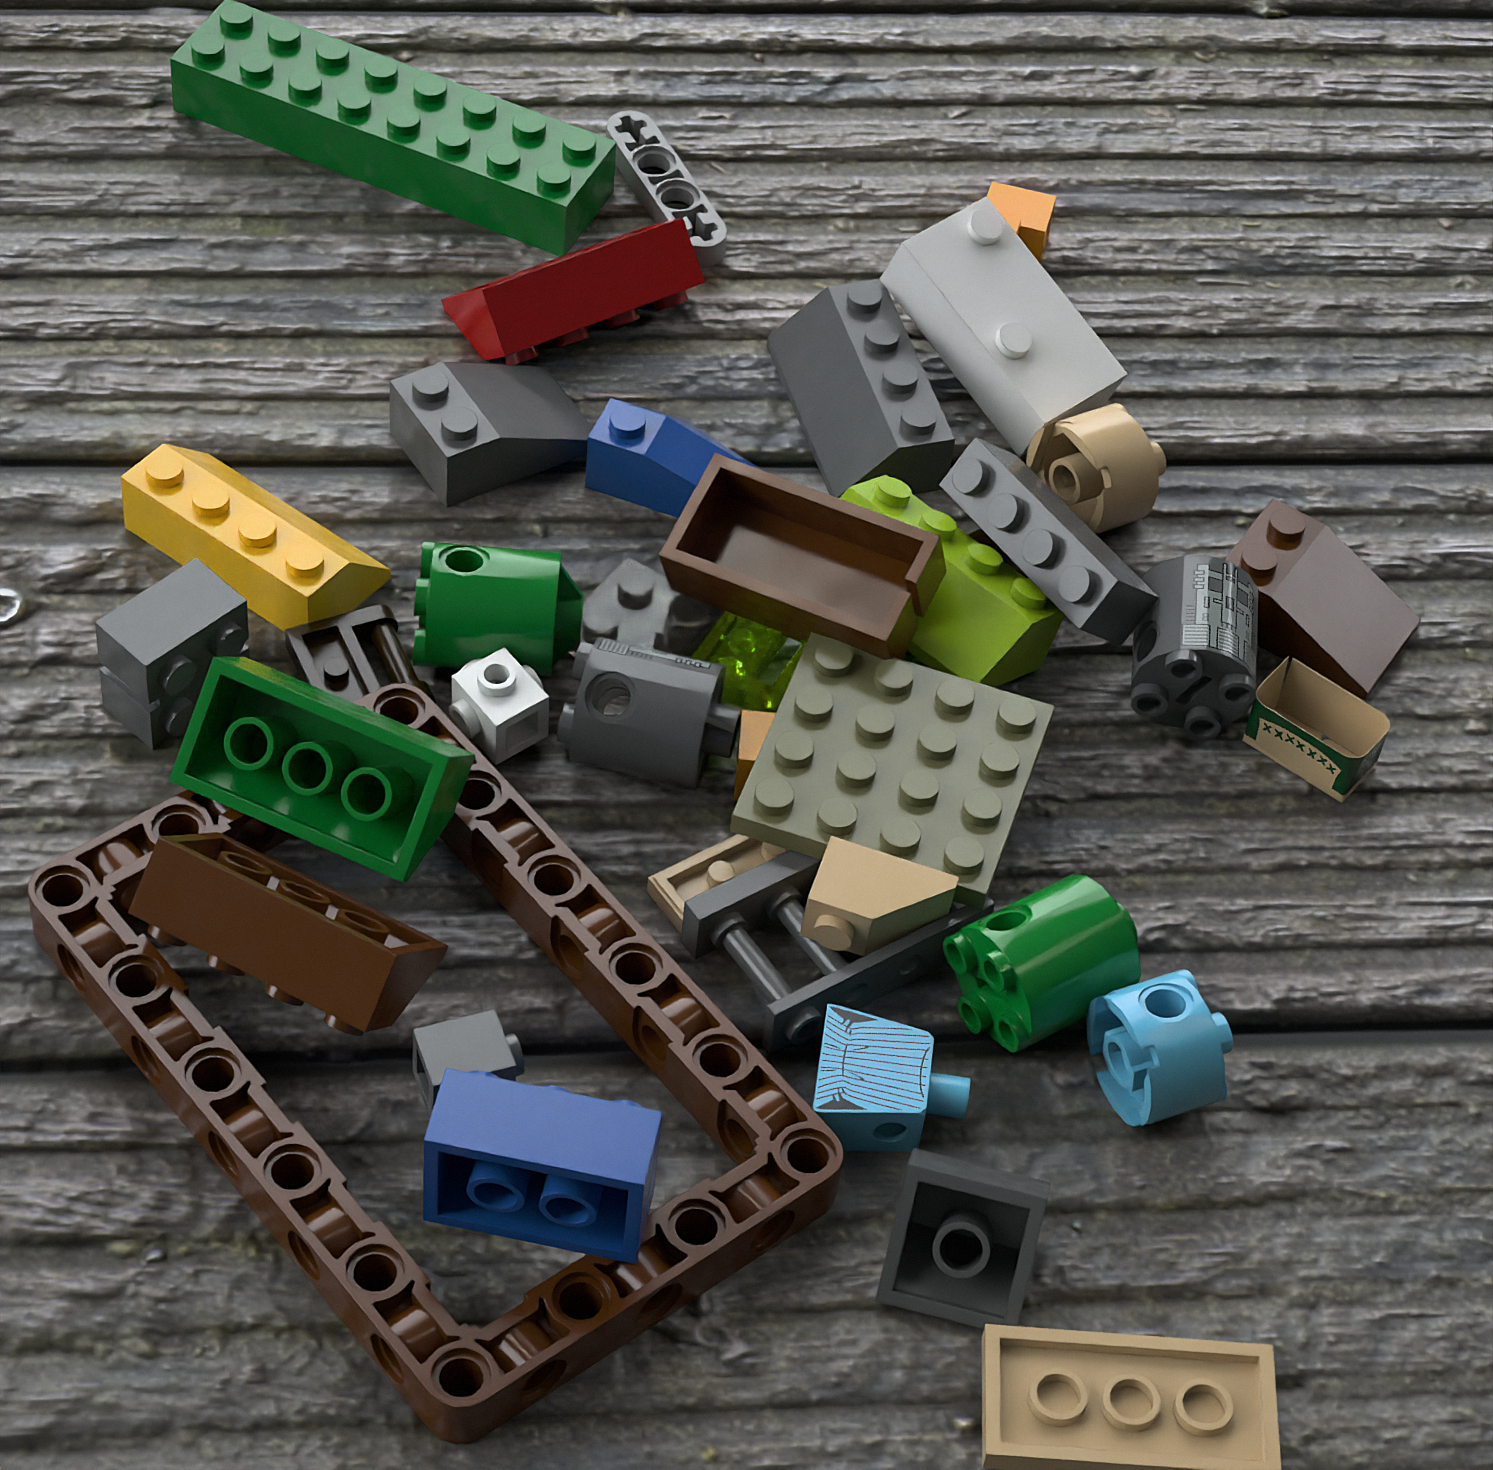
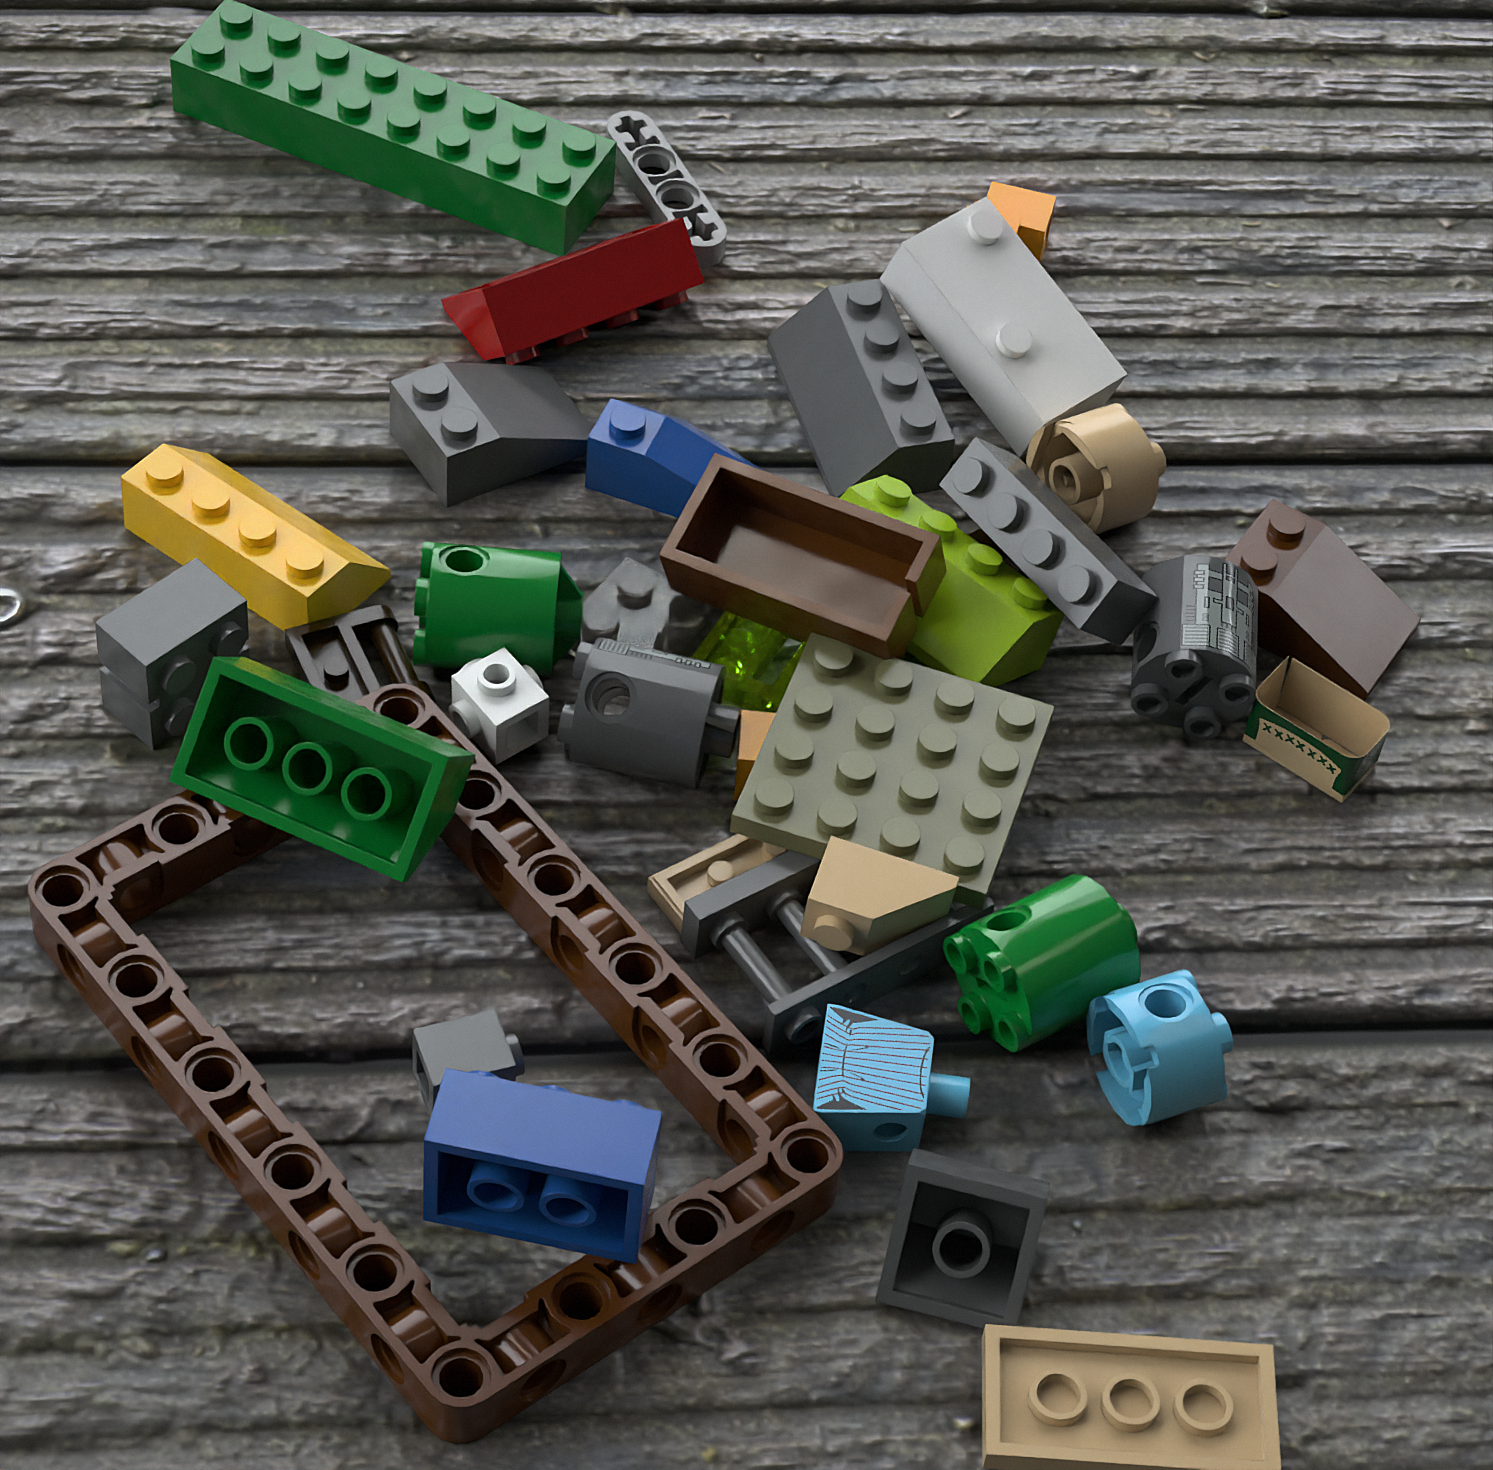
reddish brown slope [128,832,448,1036] -> none

